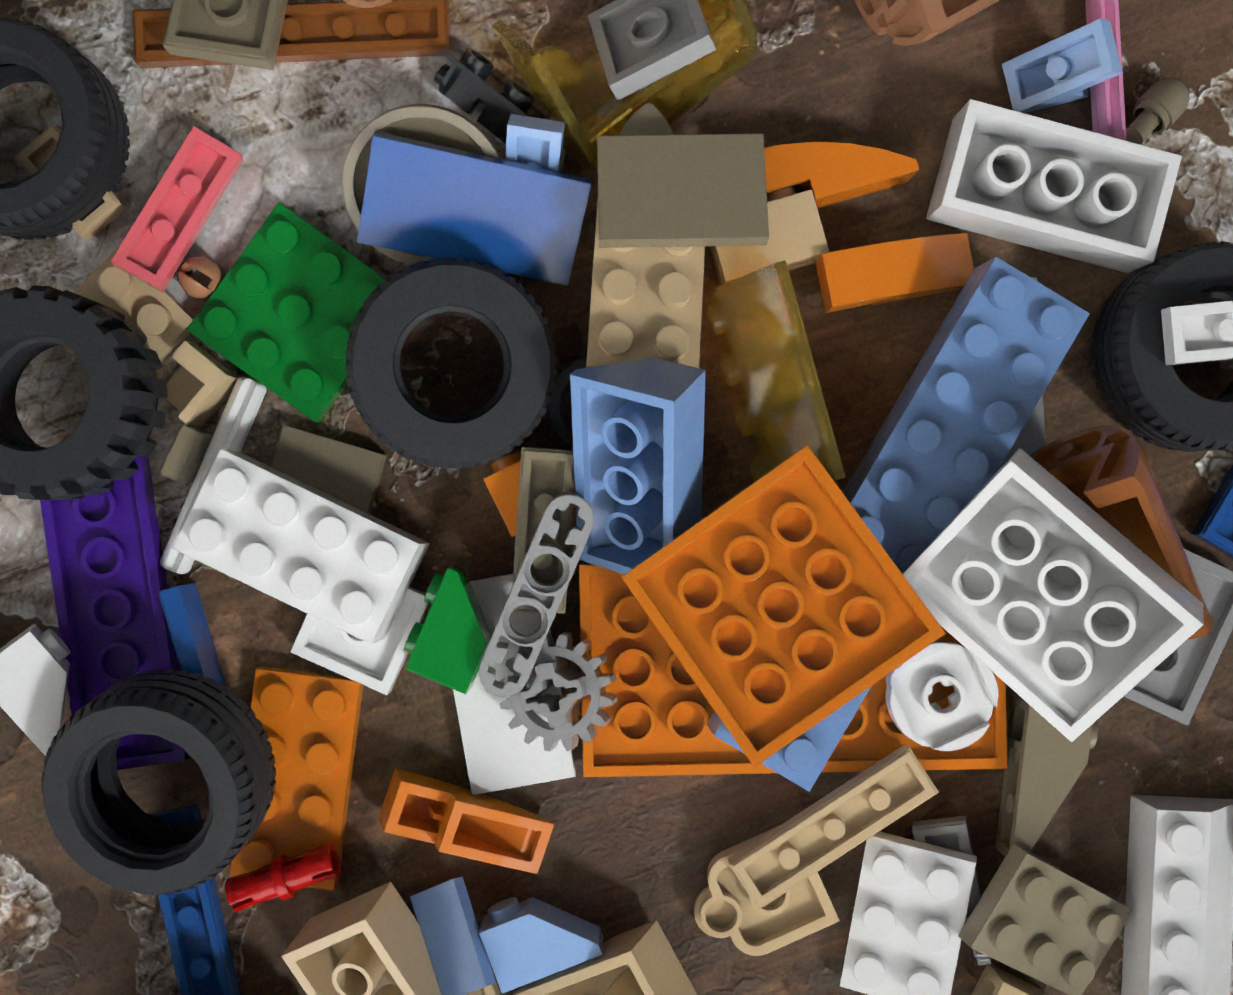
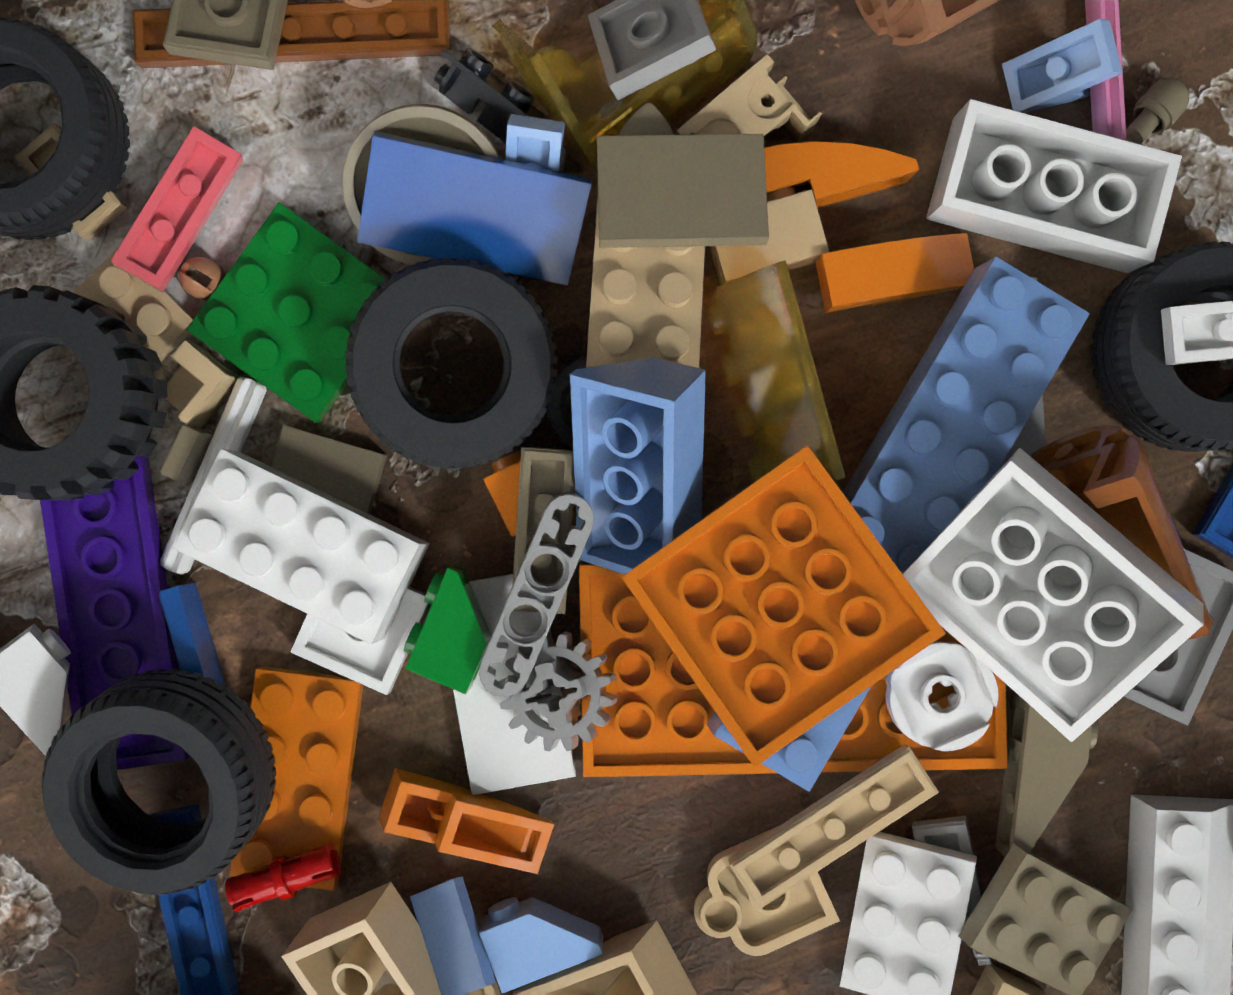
none -> tan piece [676,54,822,142]

